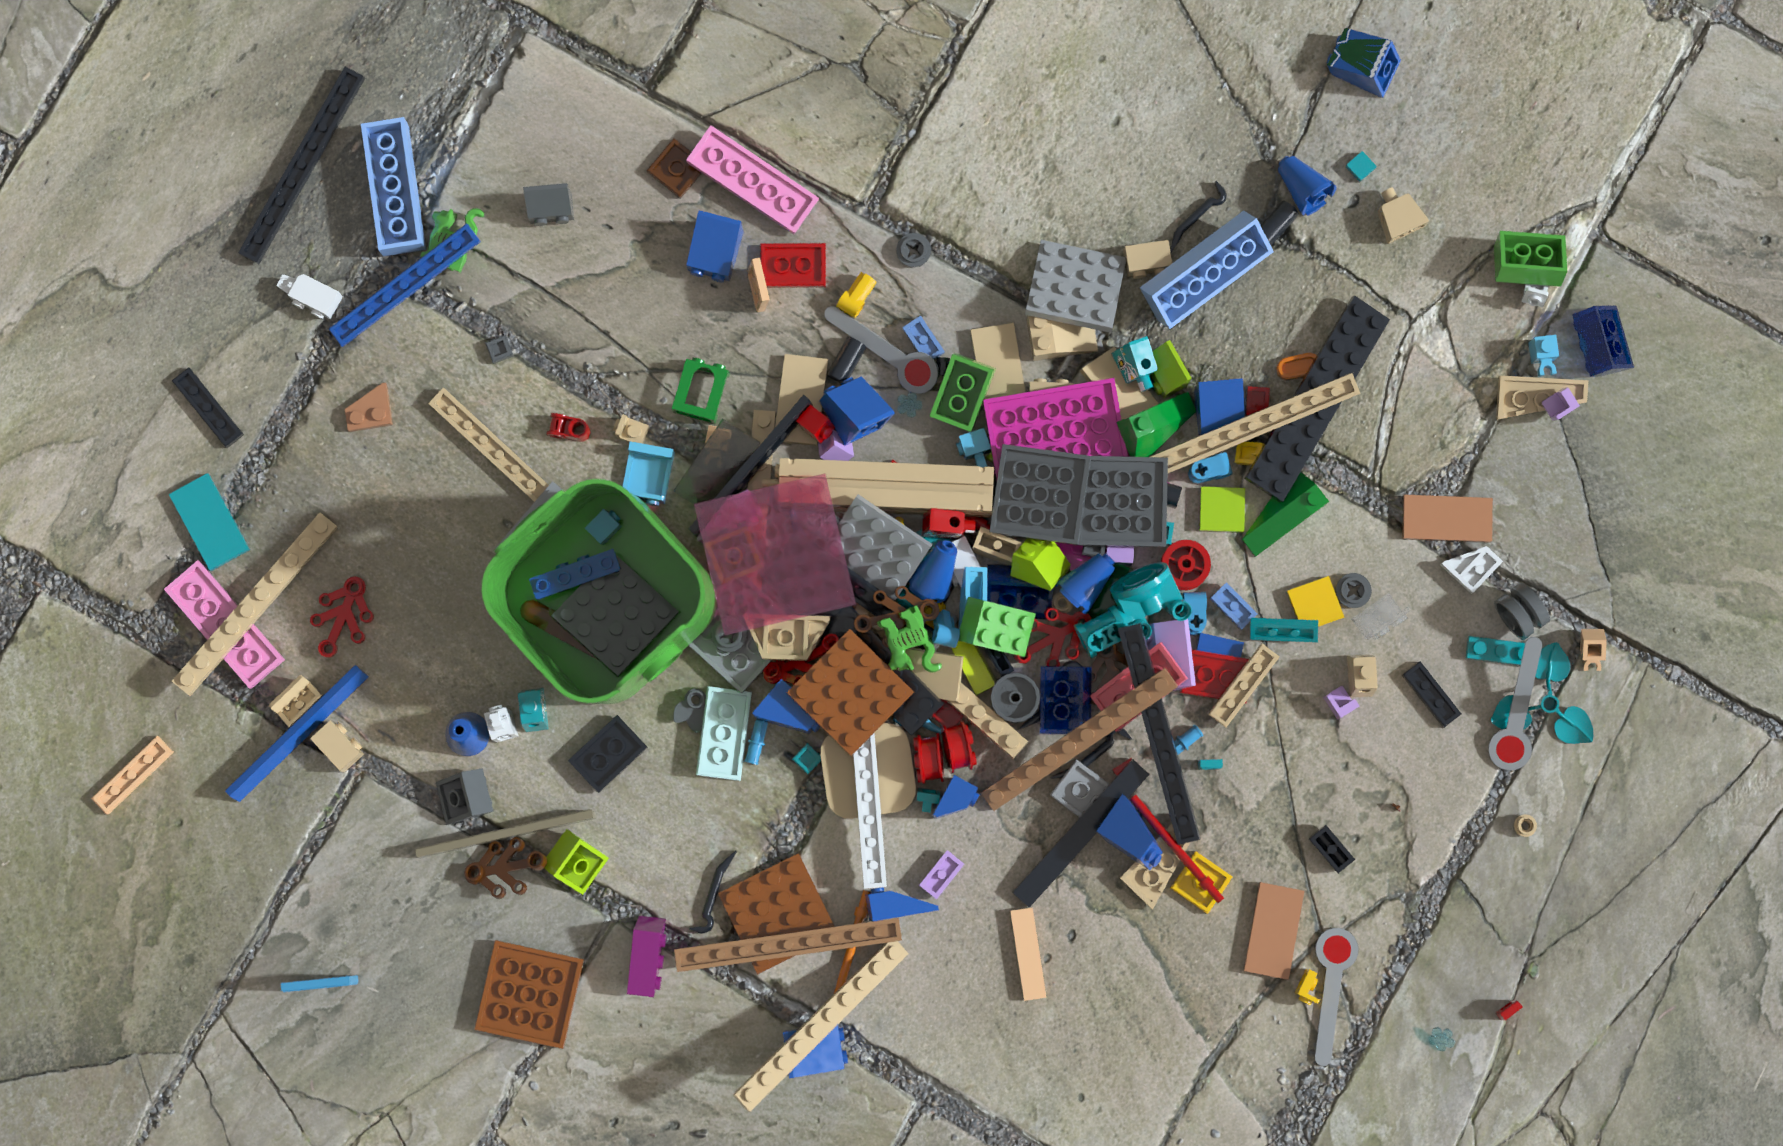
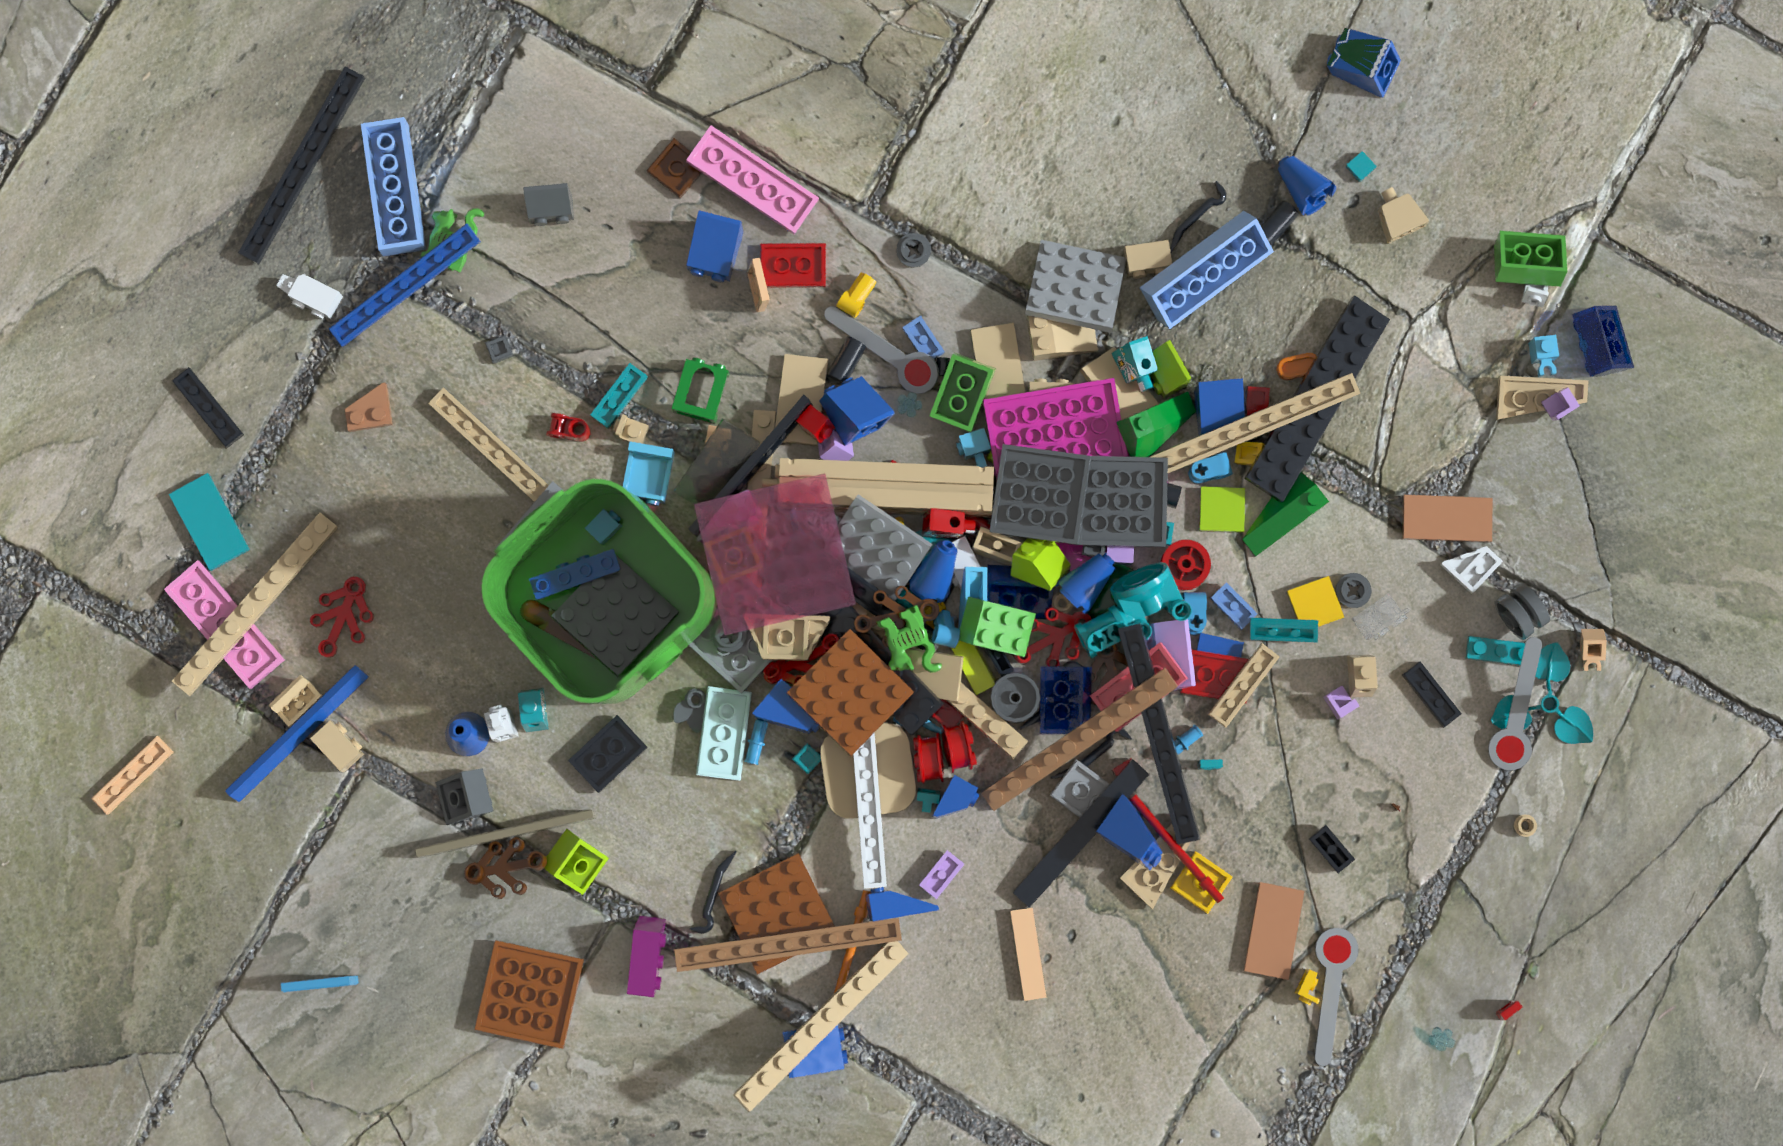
none -> teal plate [590,363,648,429]

